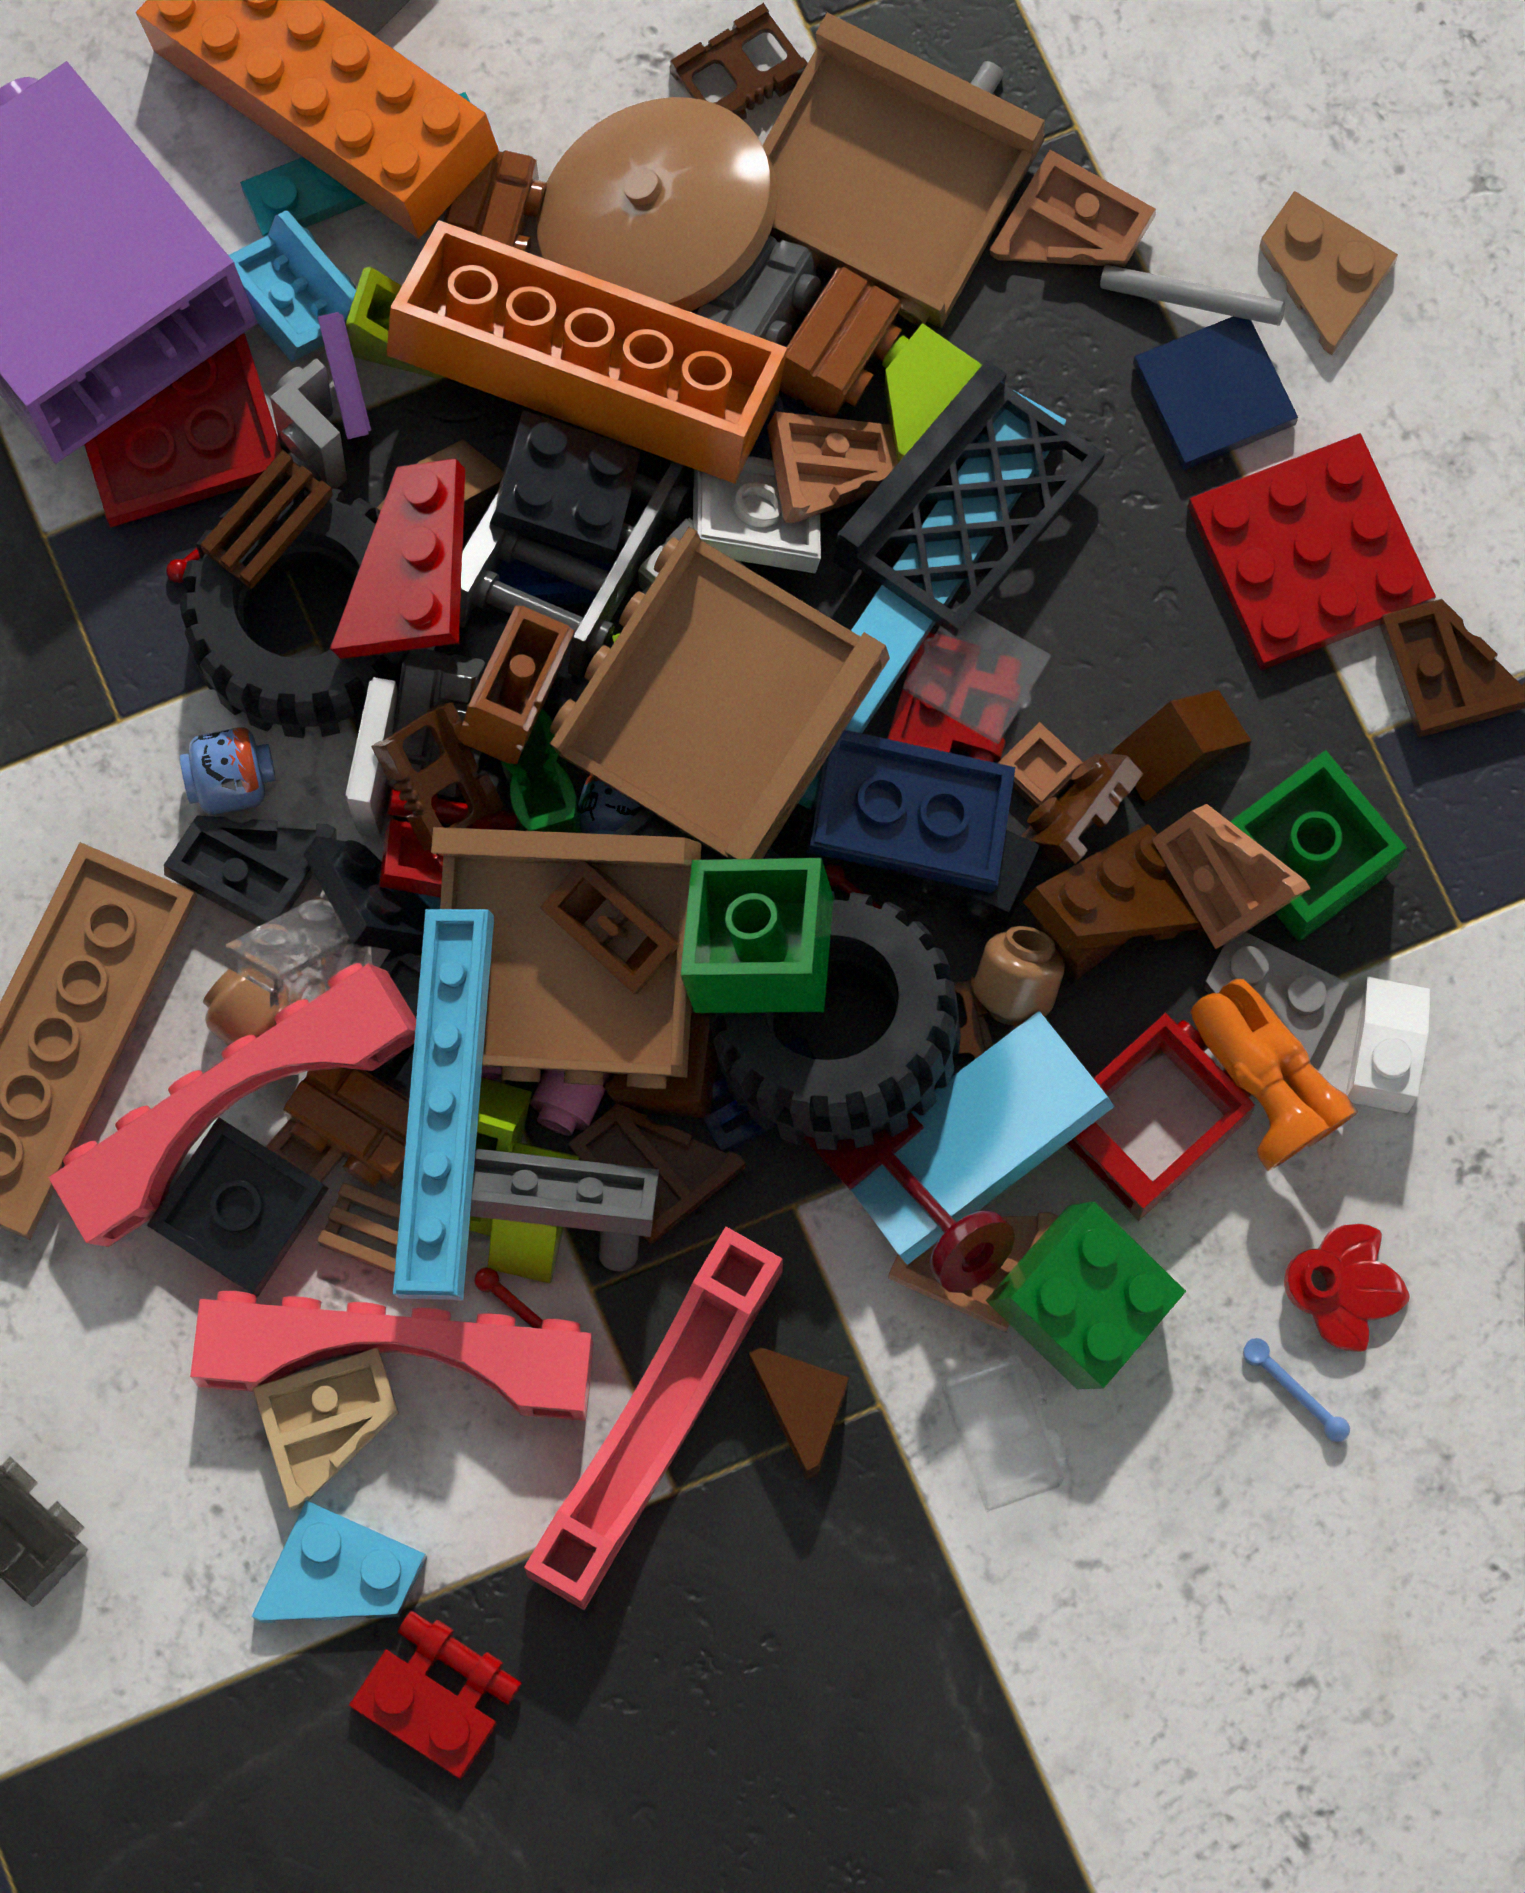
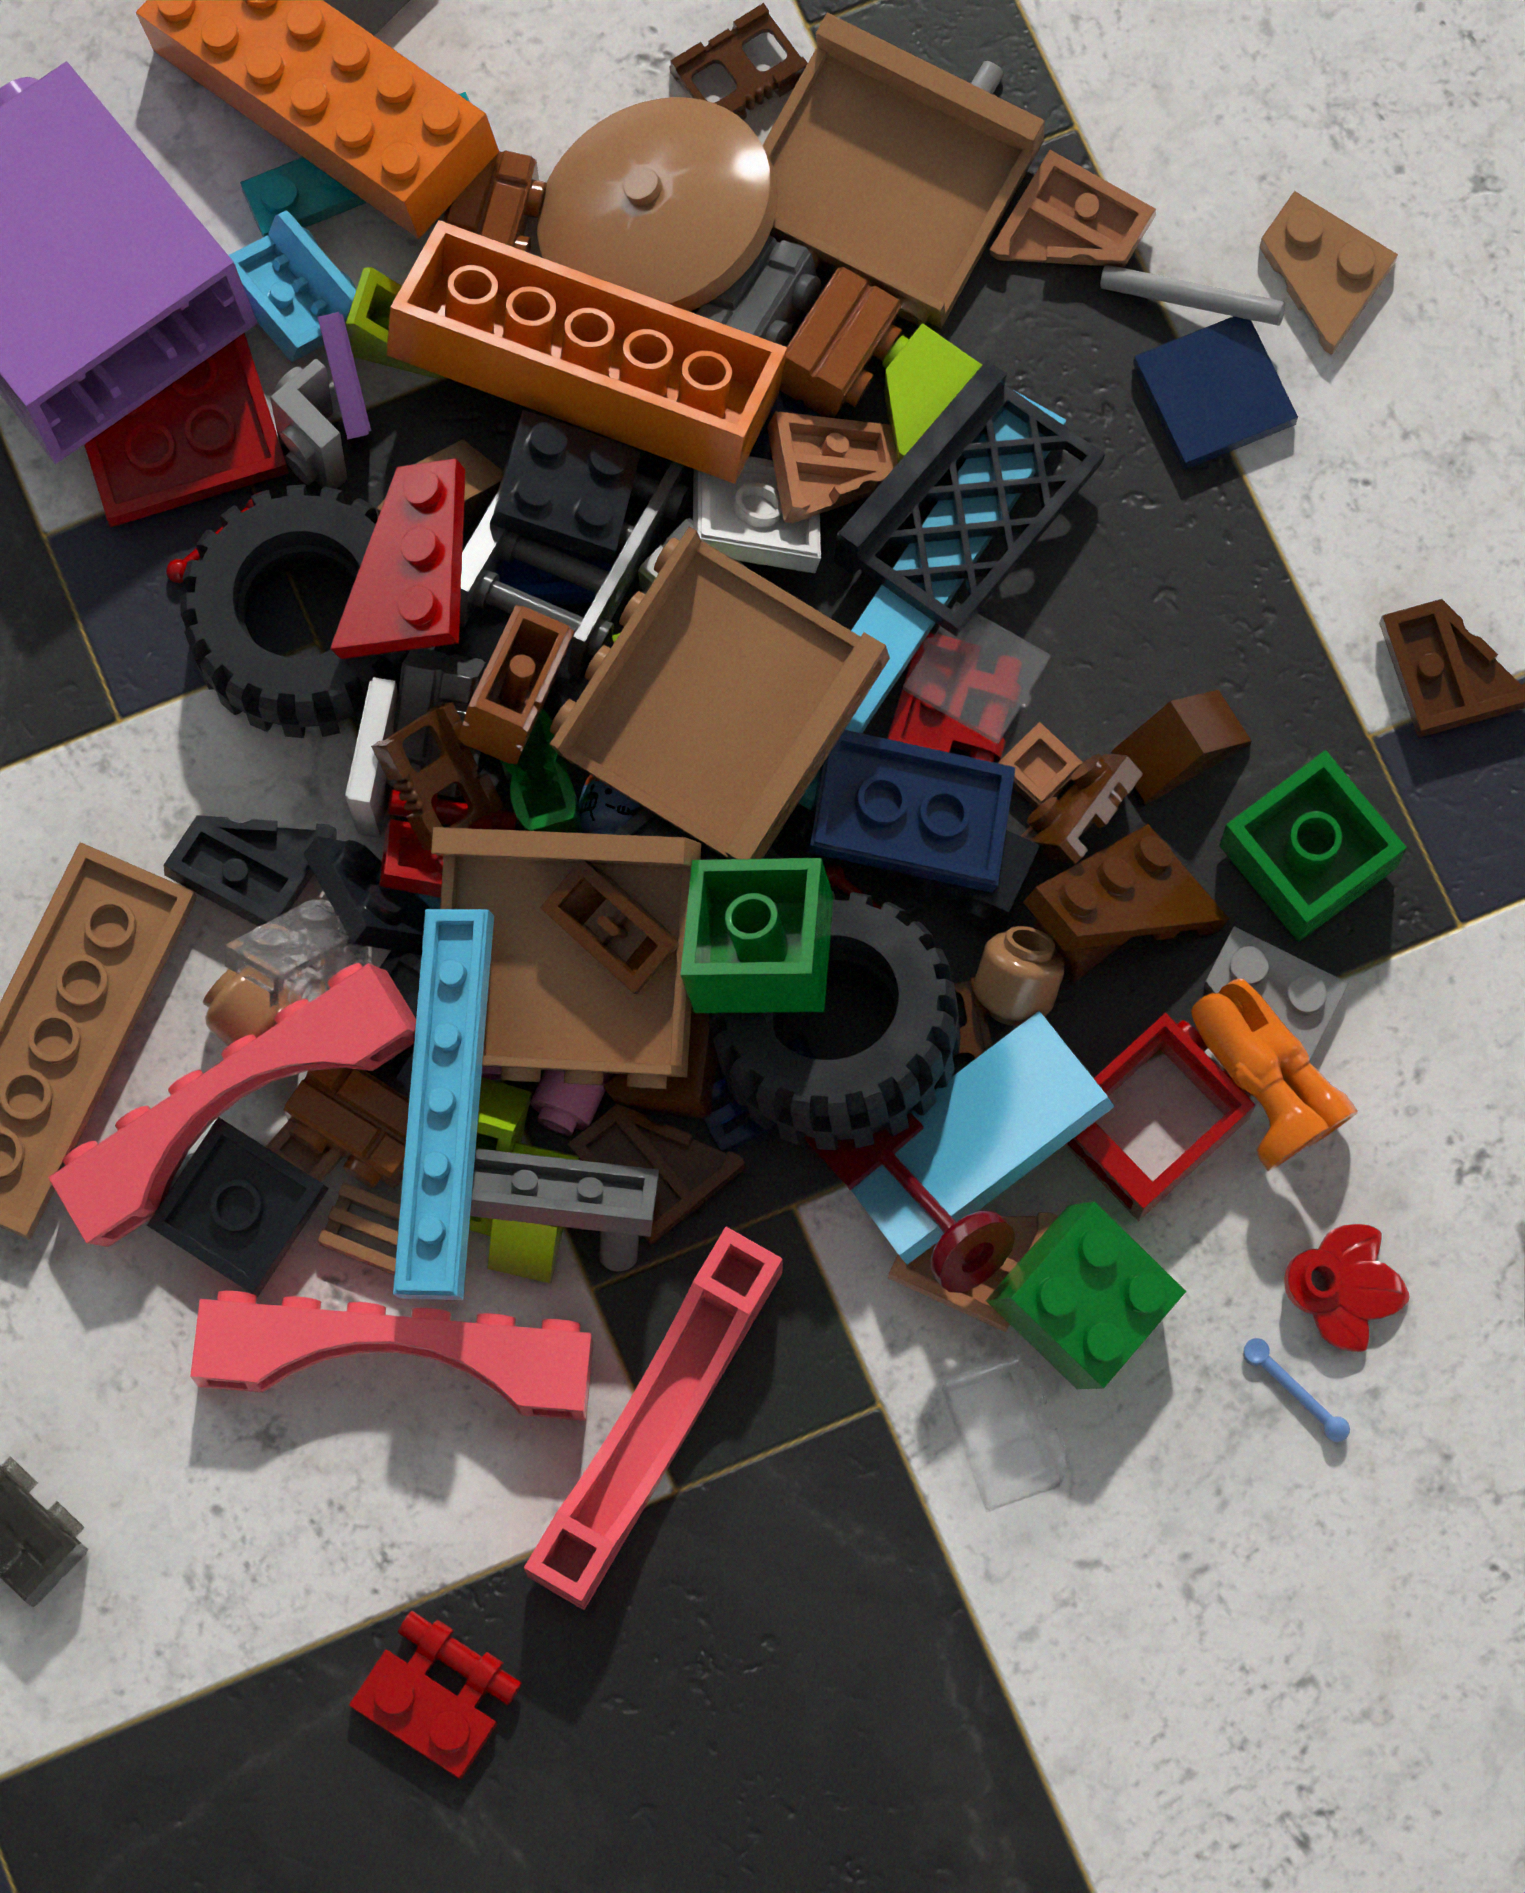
medium blue head [180,727,276,815] -> none
reddish brown tile [200,450,333,589] -> none
medium azure wing [252,1500,427,1623] -> none
tan wing [253,1347,399,1511] -> none
red hinge [474,1267,542,1328] -> none
reddish brown slope [749,1347,849,1480] -> none
nougat wing [1152,804,1310,949] -> none
red plate [1187,433,1436,671] -> none
white slope [1346,977,1430,1114] -> none

